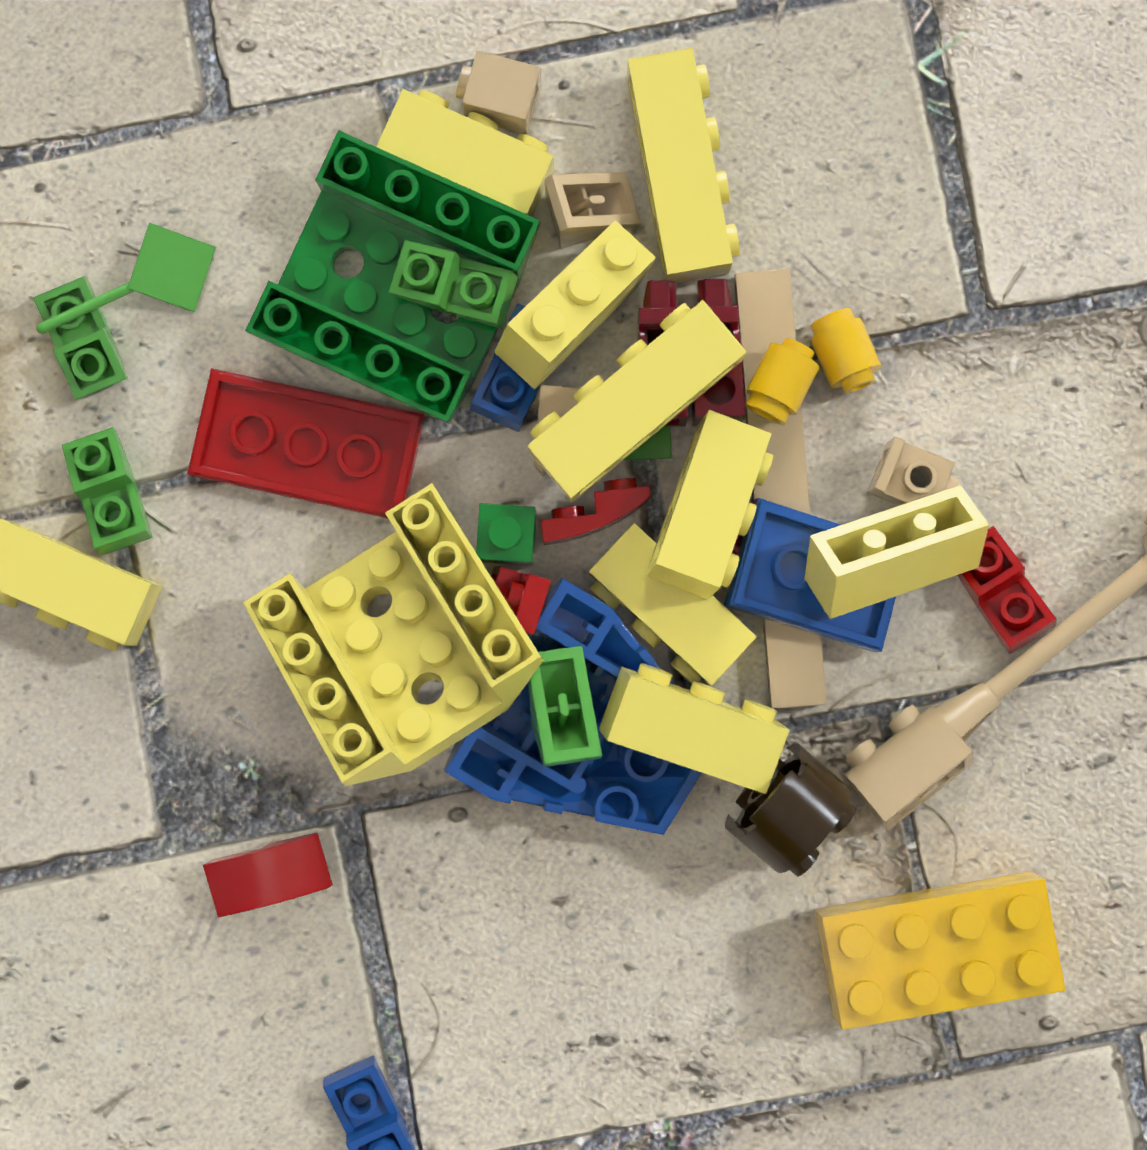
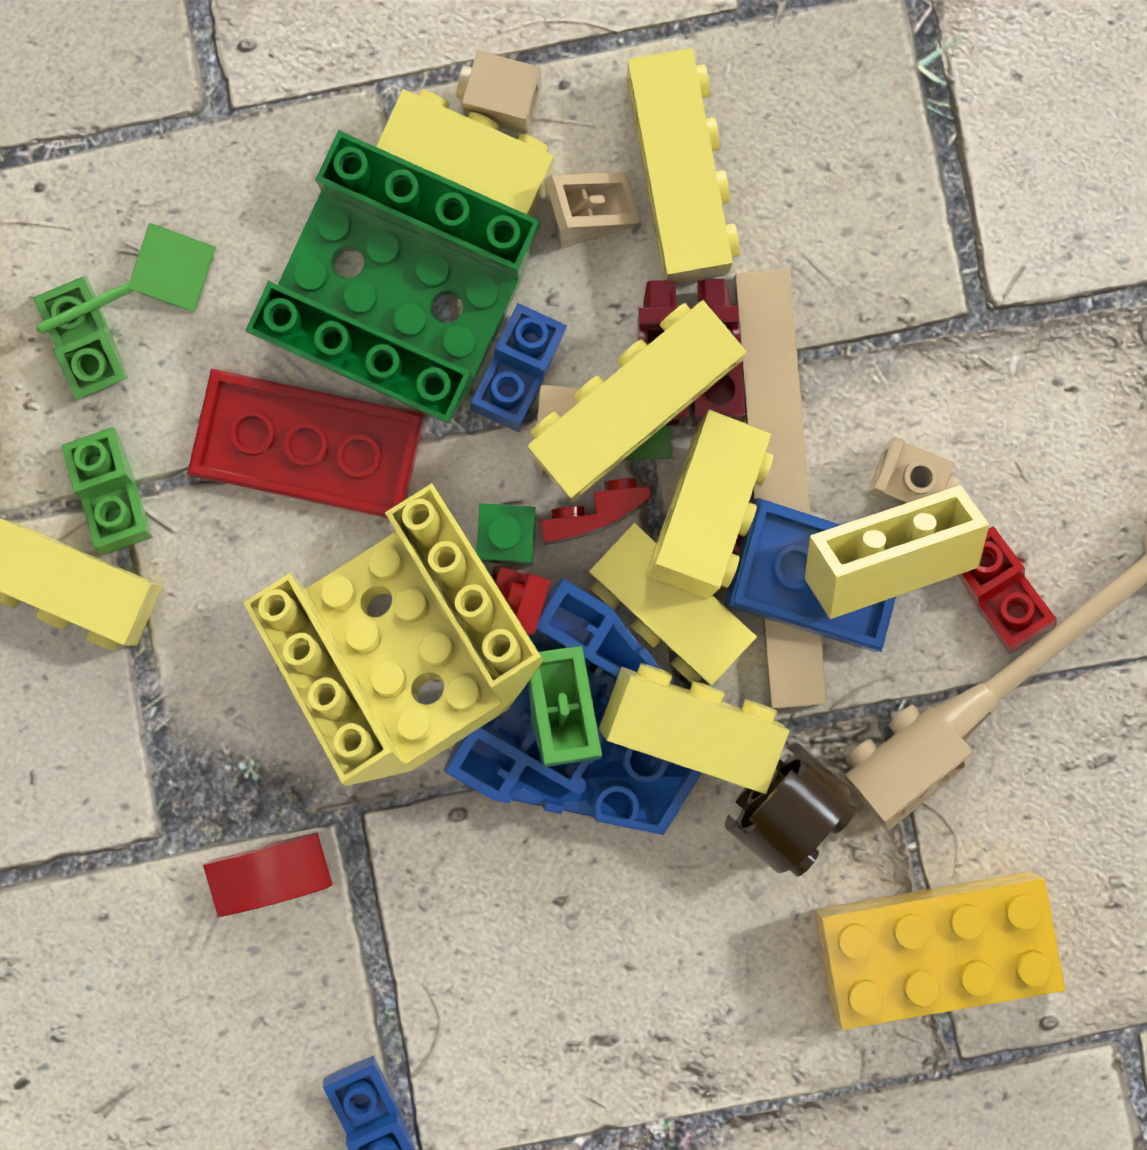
bright green slope [389,240,518,329] -> none
light yellow brick [494,220,656,389] -> none
yellow brick [745,338,820,425] -> none
yellow brick [810,308,882,394] -> none

